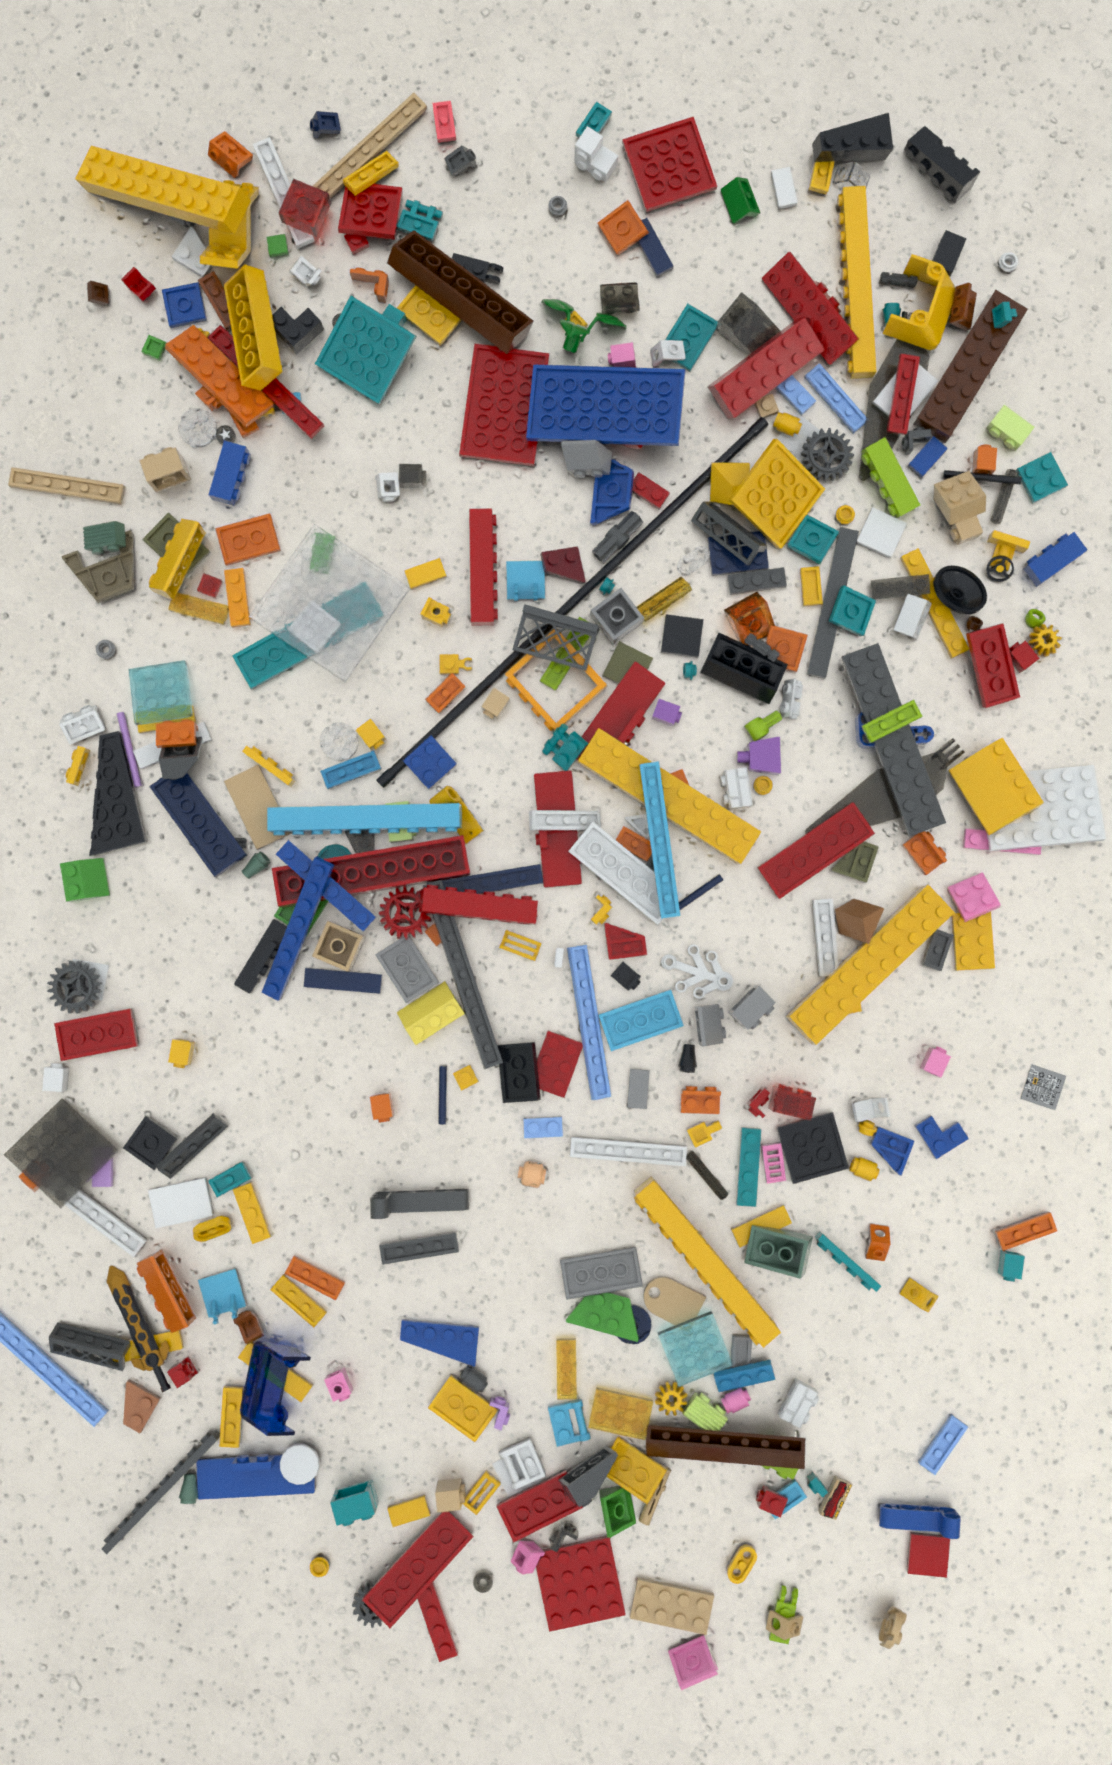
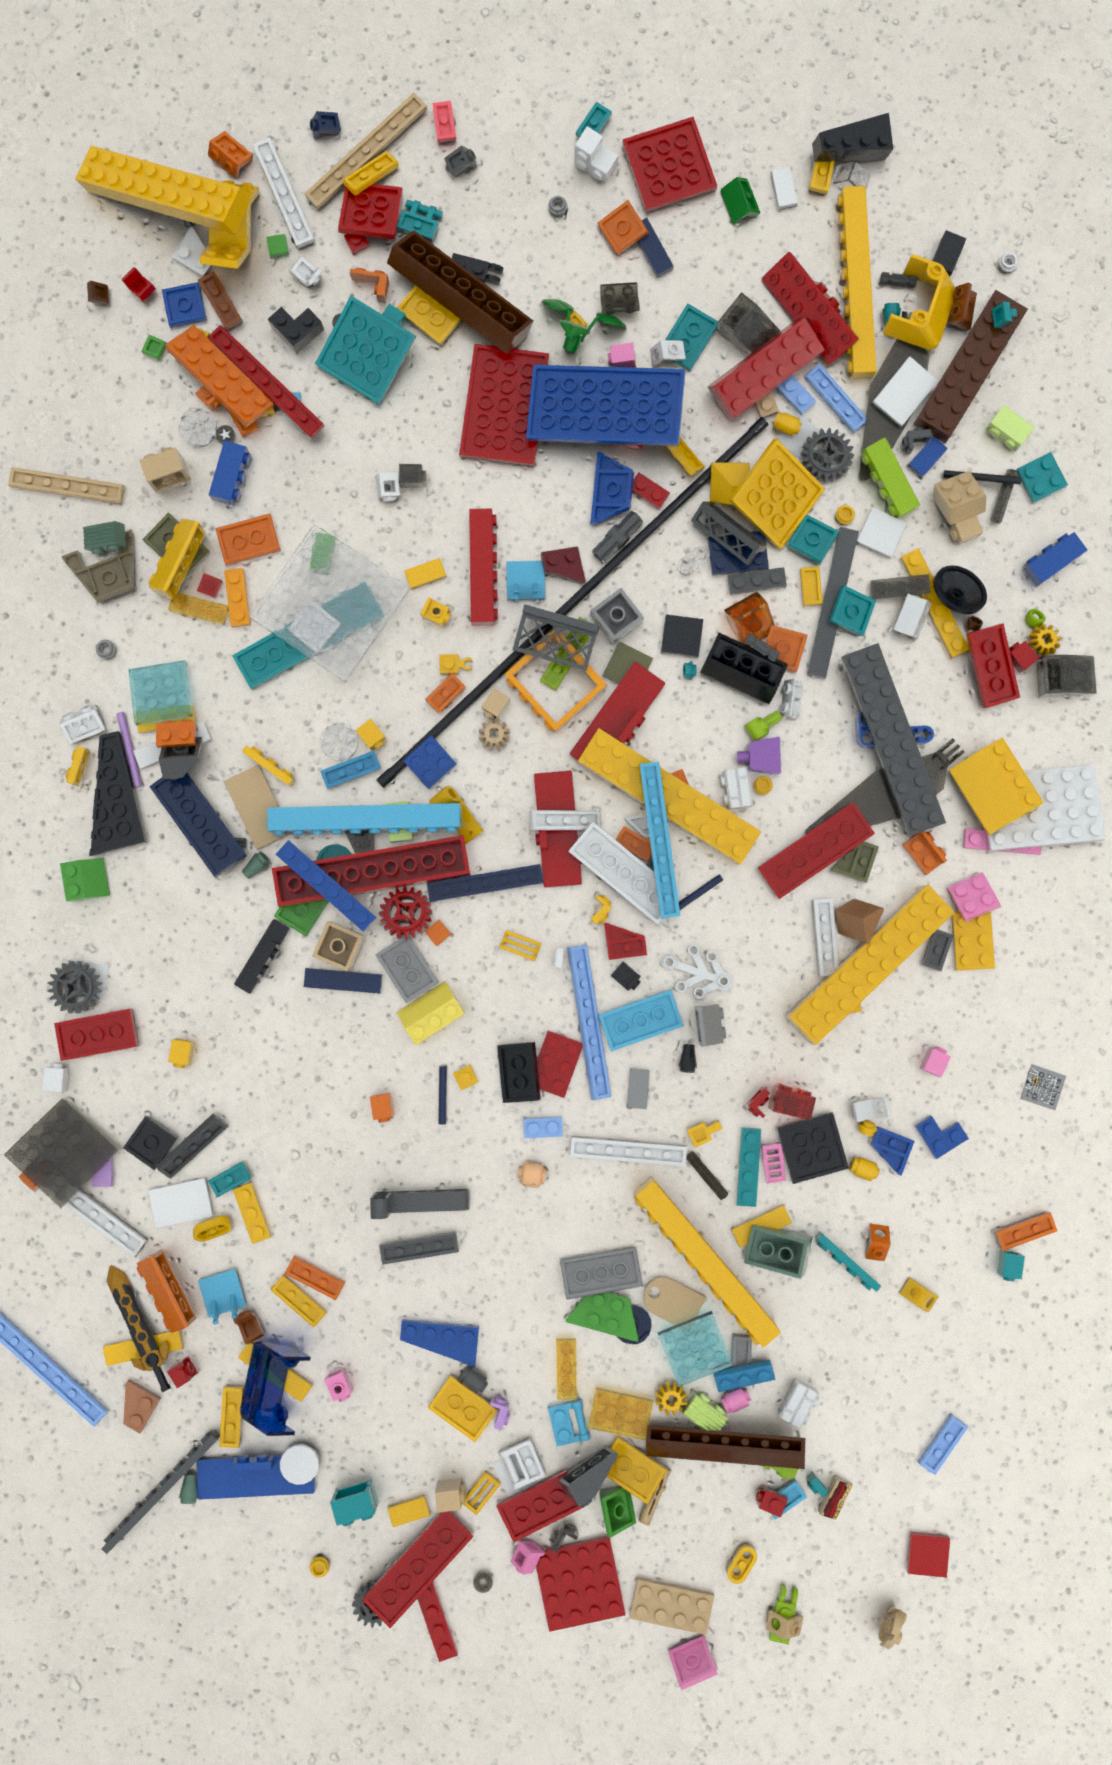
dark grey fence [49,1322,130,1371] -> none
yellow brick [224,264,282,391] -> none
blue plate [261,856,334,1001] -> none
clear red brick [278,178,331,237] -> none
red brick [419,885,538,925] -> none
dark grey plate [422,880,503,1069] -> none
teal plate [542,724,589,771] -> none
light grey slope [561,440,612,478] -> none
teal plate [599,577,615,595] -> none
clear yellow plate [637,577,692,622] -> none
medium lavender brick [652,699,682,727] -> none
orange bracket [680,1086,721,1114] -> none
light grey brick [728,985,776,1030] -> none
lime tile [861,700,923,743] -> none
blue beam [879,1503,961,1539] -> none
red plate [887,354,920,435] -> none
black wedge [904,126,980,204] -> none
orange brick [972,444,997,474] -> none
yellow piece [986,530,1031,582] -> none
none -> tan gear [478,718,510,751]
none -> yellow plate [667,437,705,476]
none -> clear smoke slope [1036,655,1097,697]

